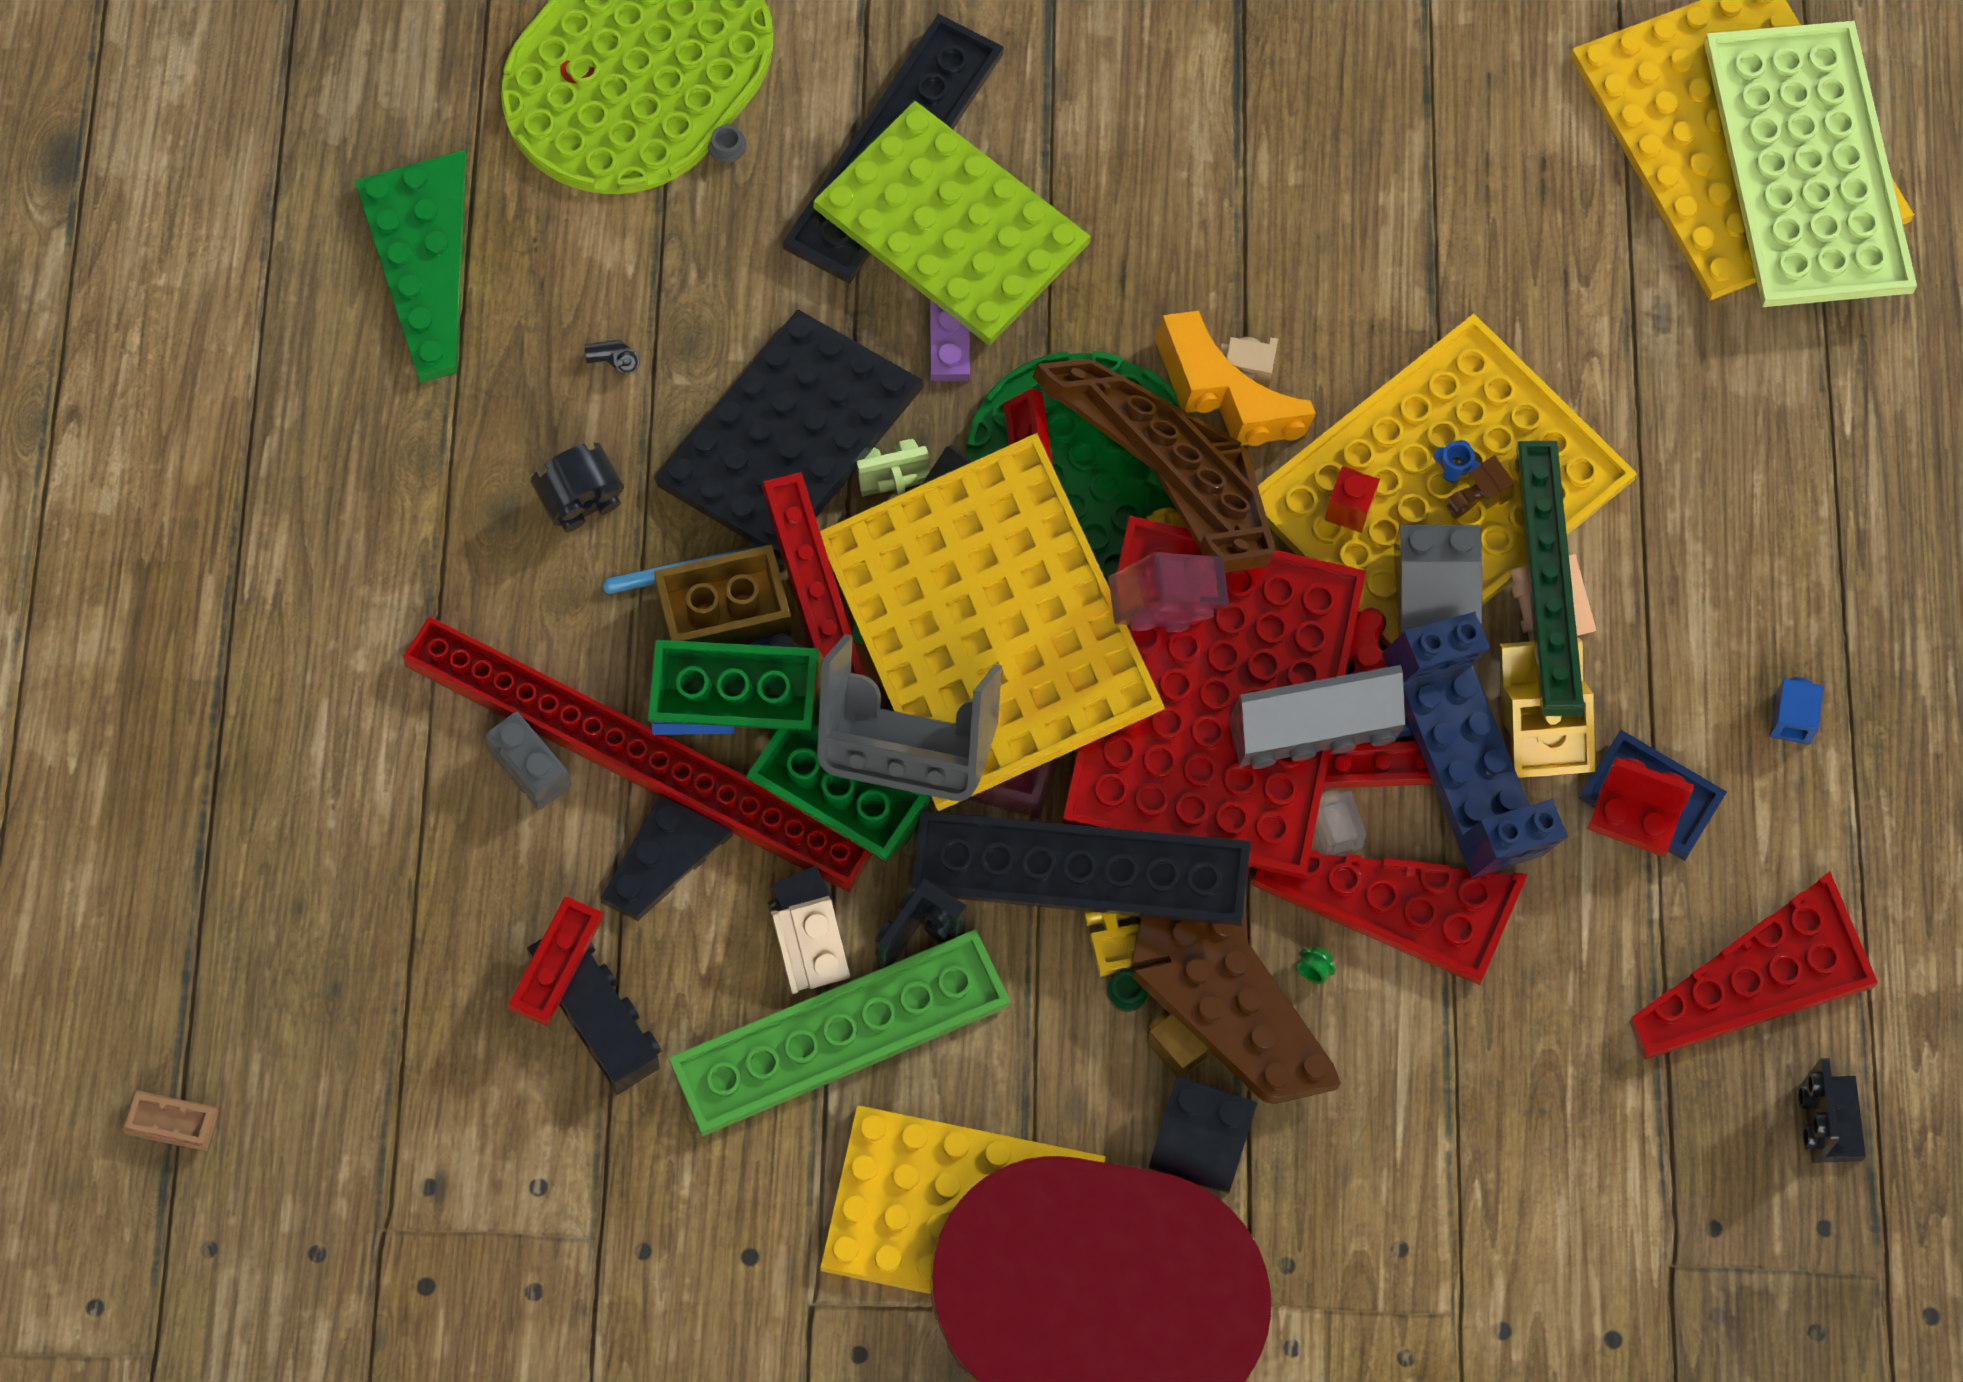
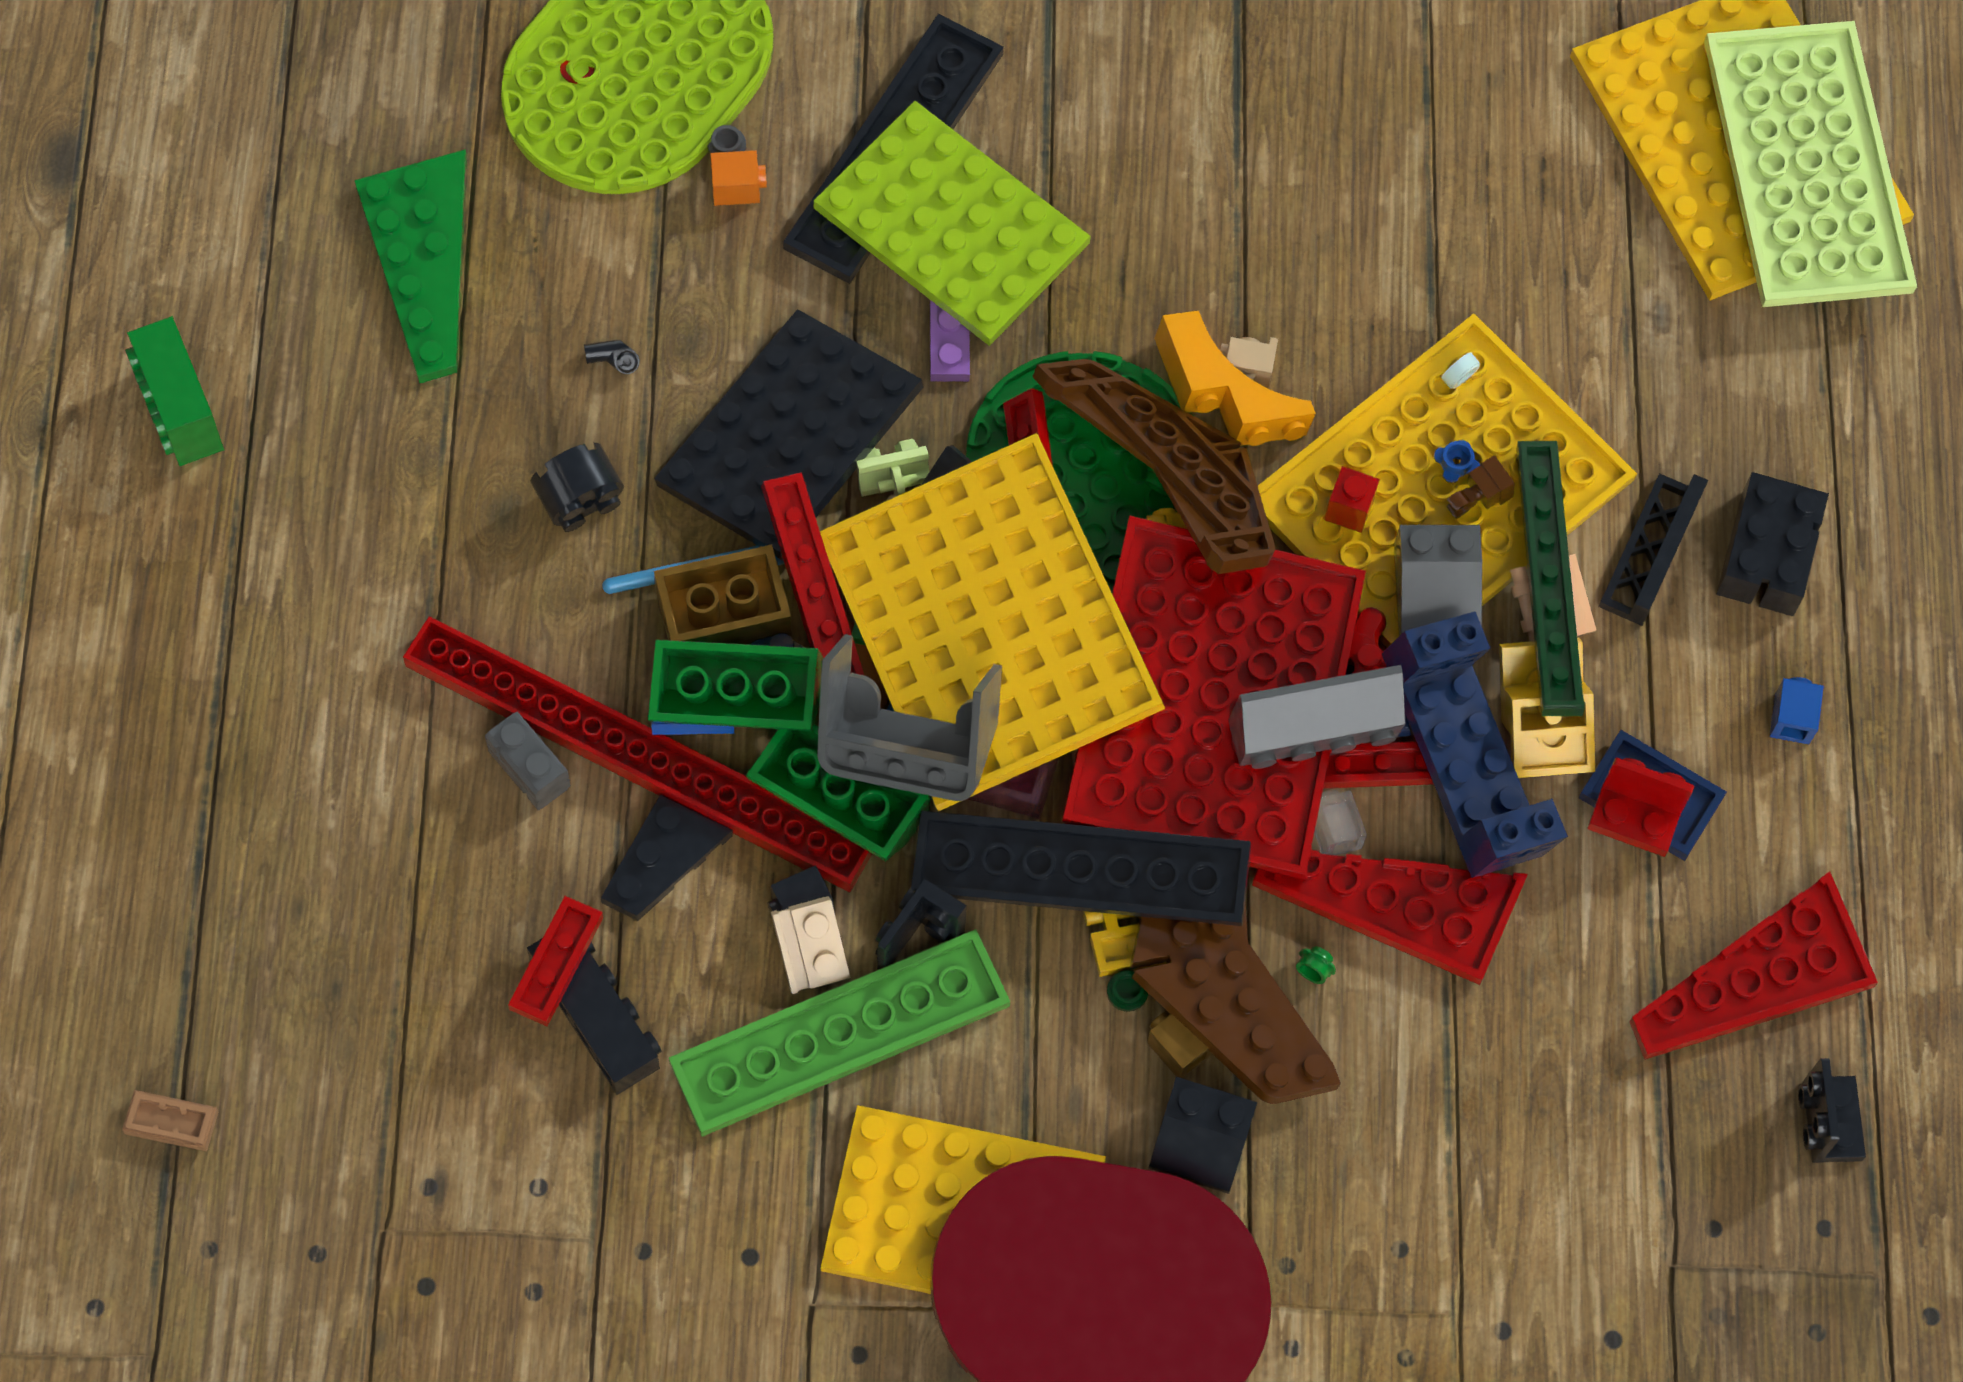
clear pink brick [1108,553,1229,632] -> none
none -> green brick [125,316,224,467]
none -> orange brick [711,150,767,206]
none -> light aqua tile [1441,352,1480,389]
none -> black fence [1598,473,1708,626]
none -> black piece [1716,472,1829,616]

